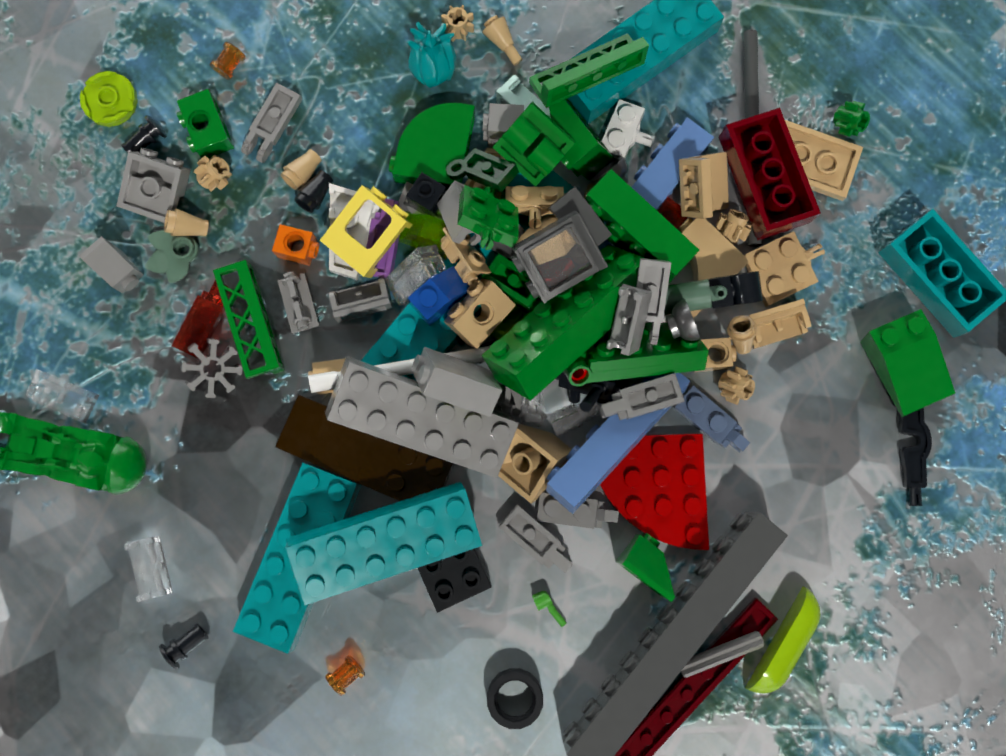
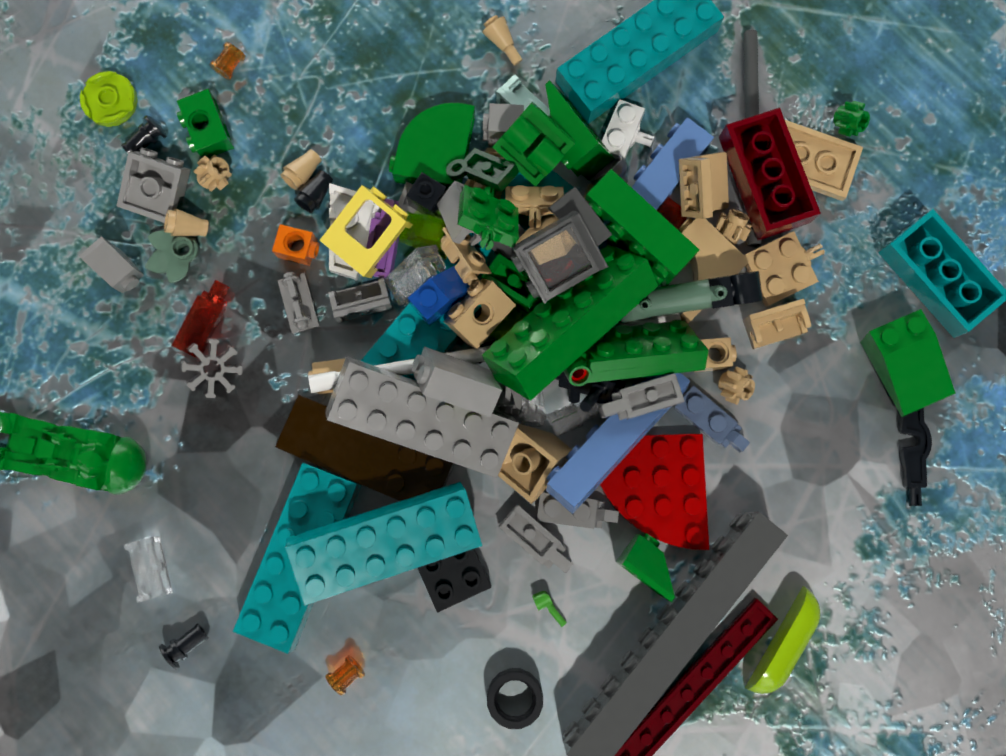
clear hinge [26,369,99,424] -> none
green fence [213,259,285,379] -> none
light grey hinge [241,83,303,163] -> none
teal hair [407,22,457,88] -> none
tan gear [441,5,474,42] -> none
green fence [529,33,649,108] -> none
light grey hinge [606,284,653,356] -> none
light grey hinge [636,258,671,345] -> none
flat silver piece [665,299,700,341] -> none
light grey axle [681,631,765,678] -> none
tan cone [727,315,757,354] -> none

